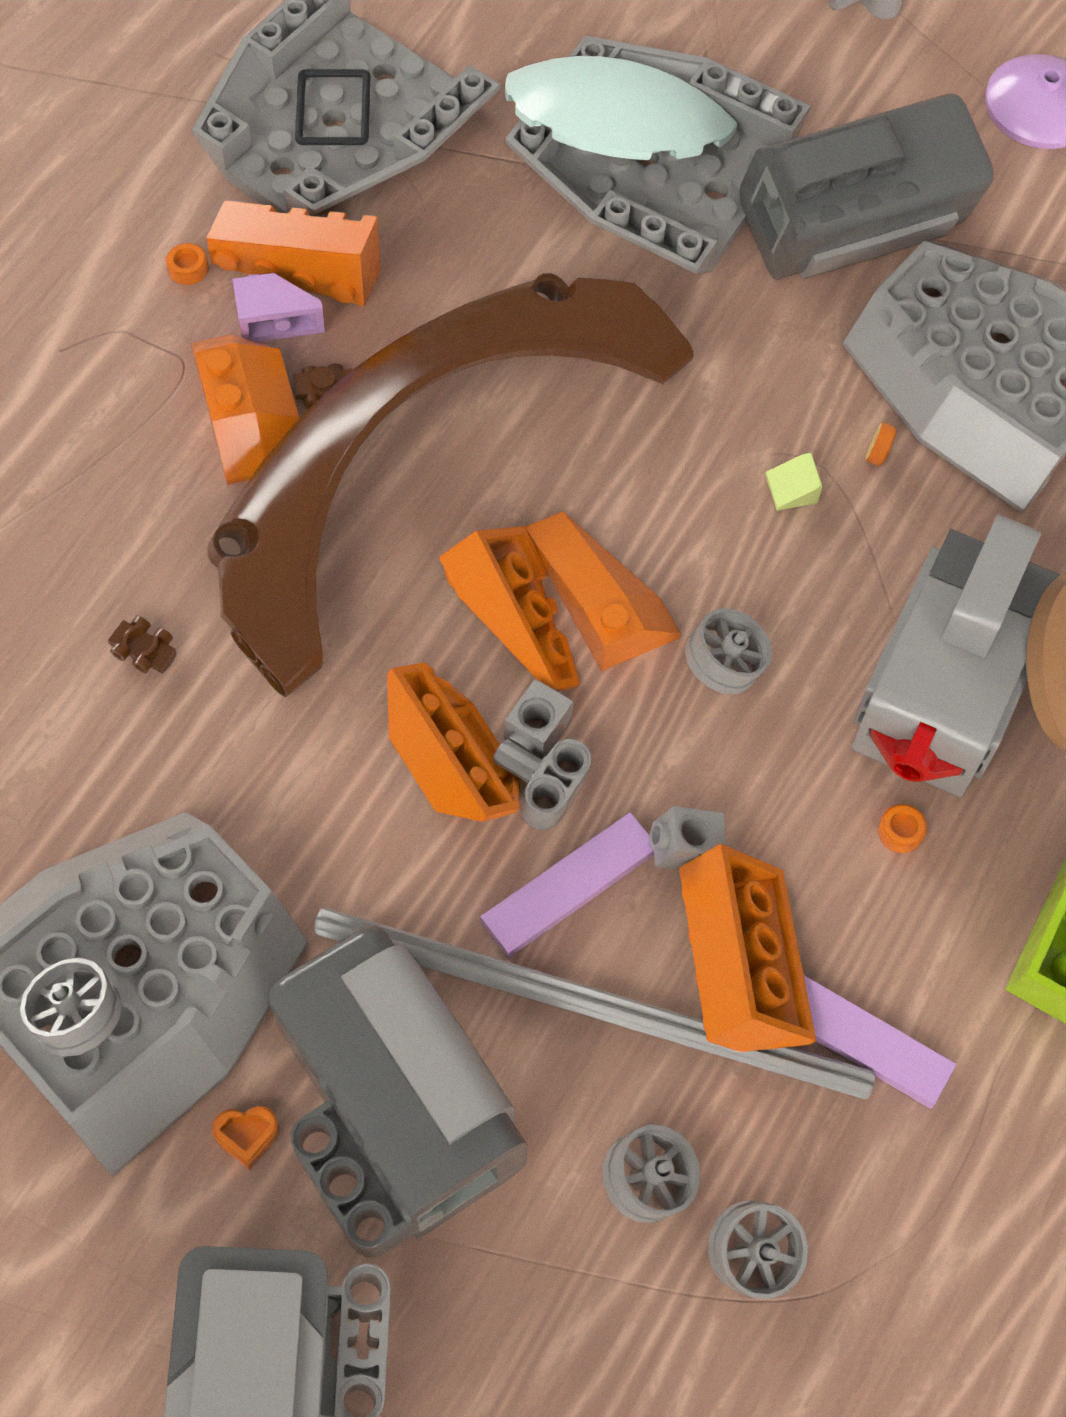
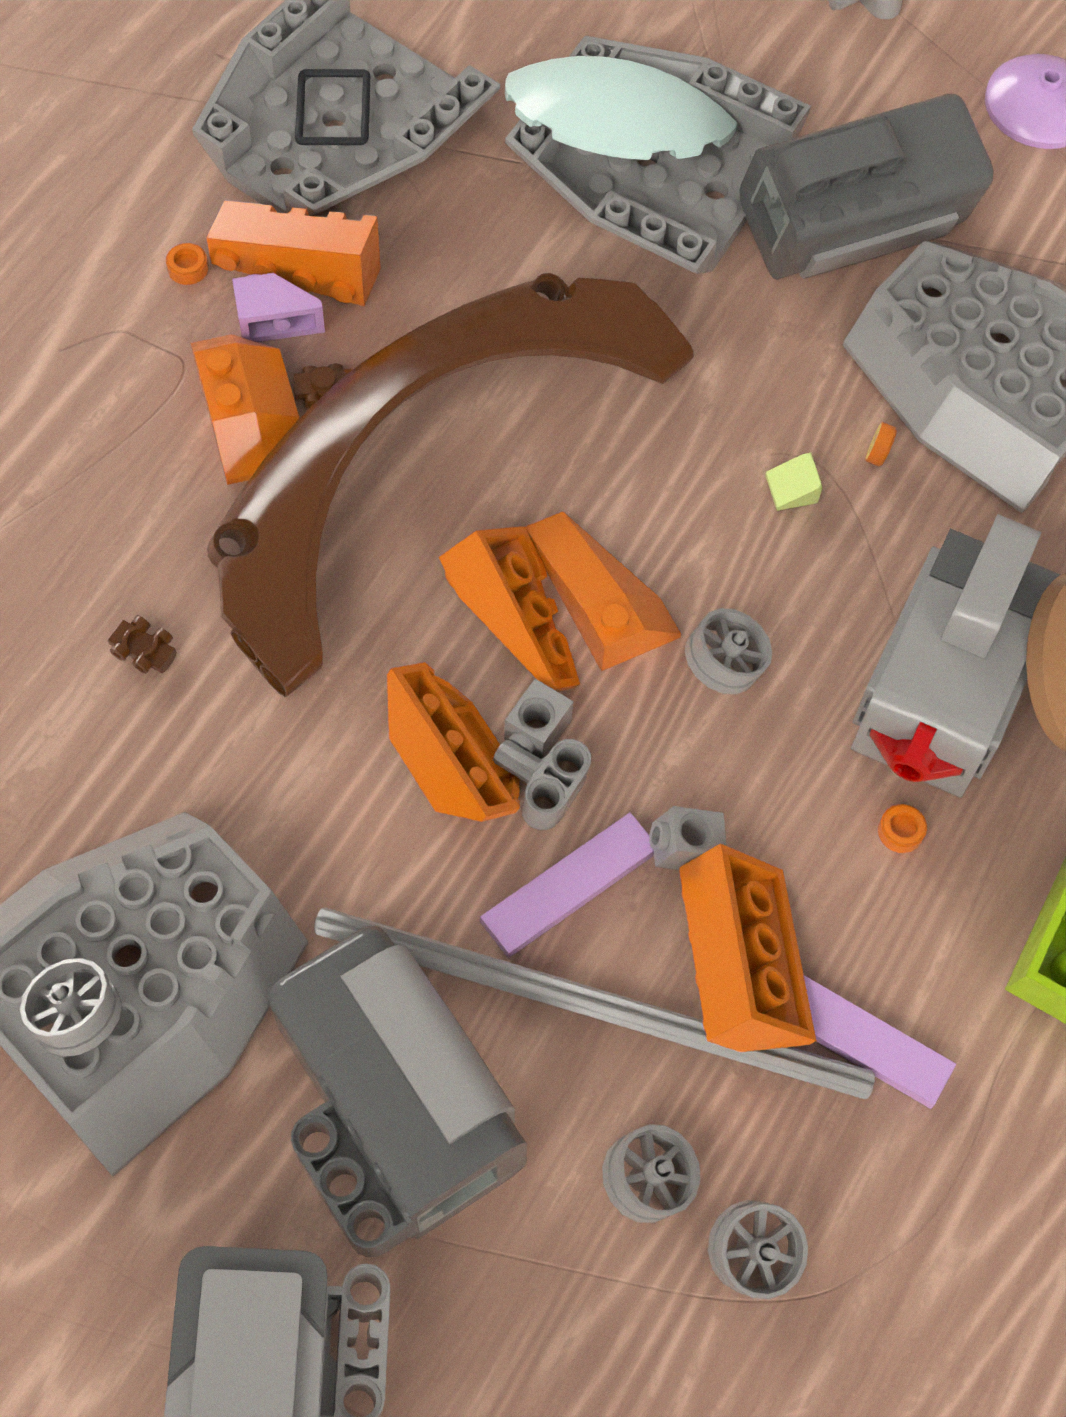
orange tile [212,1106,279,1171] -> none

